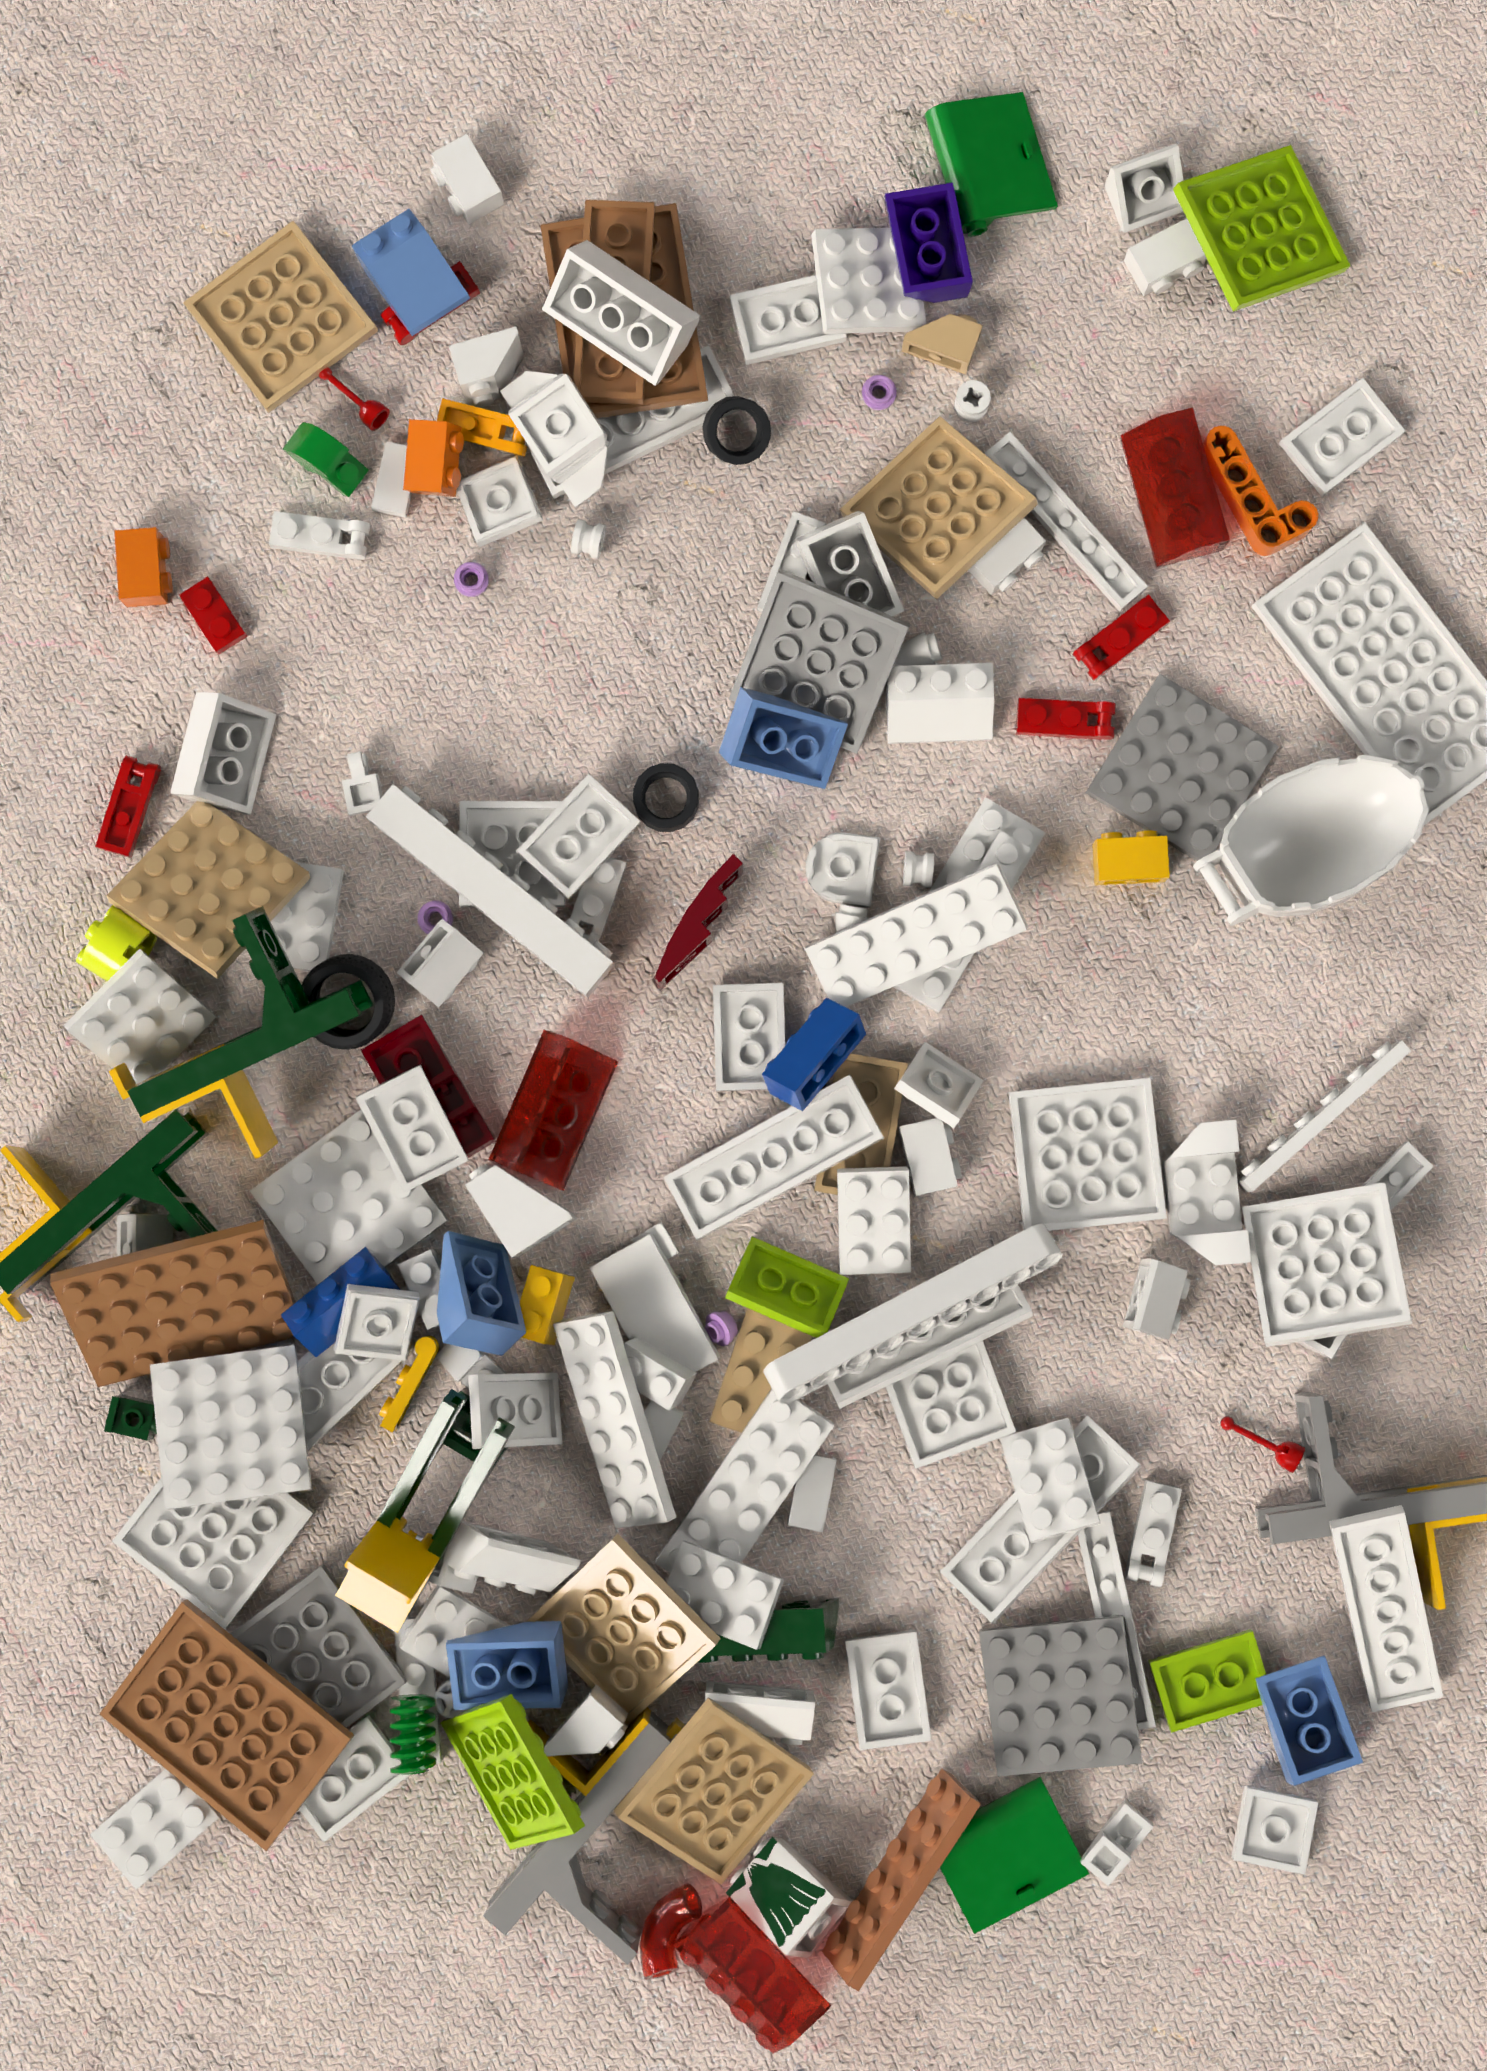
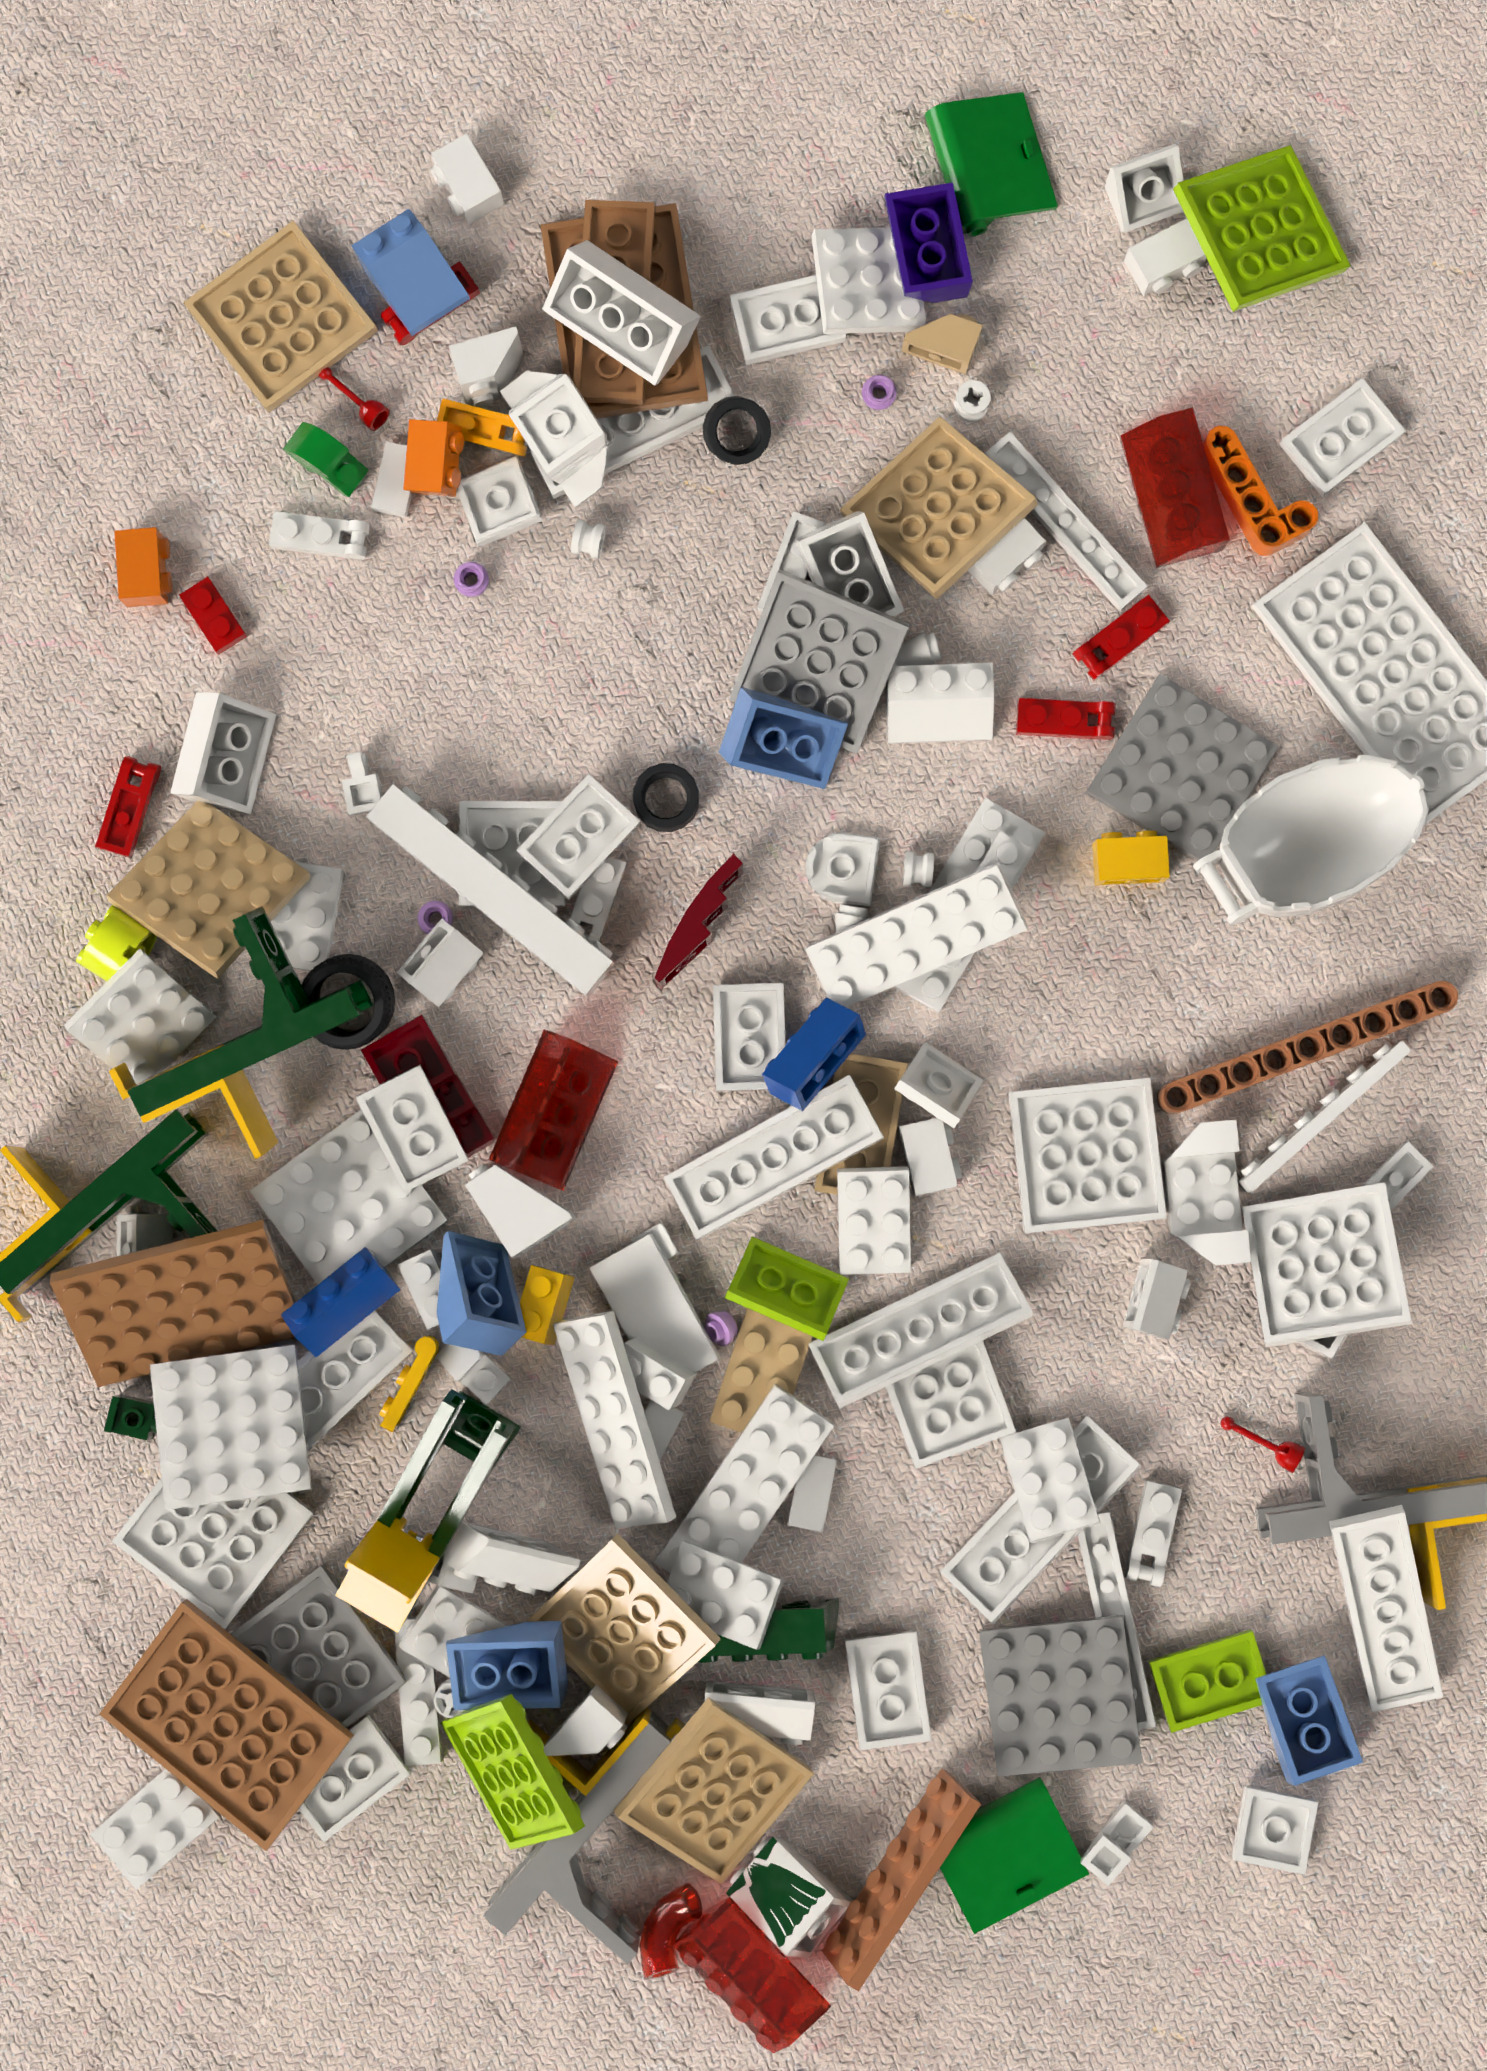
white tile [334,1284,420,1361] -> none
green piece [390,1694,437,1775] -> none
white plate [468,1373,562,1449] -> none
white beam [763,1224,1063,1404] -> none
none -> nougat beam [1157,981,1458,1114]

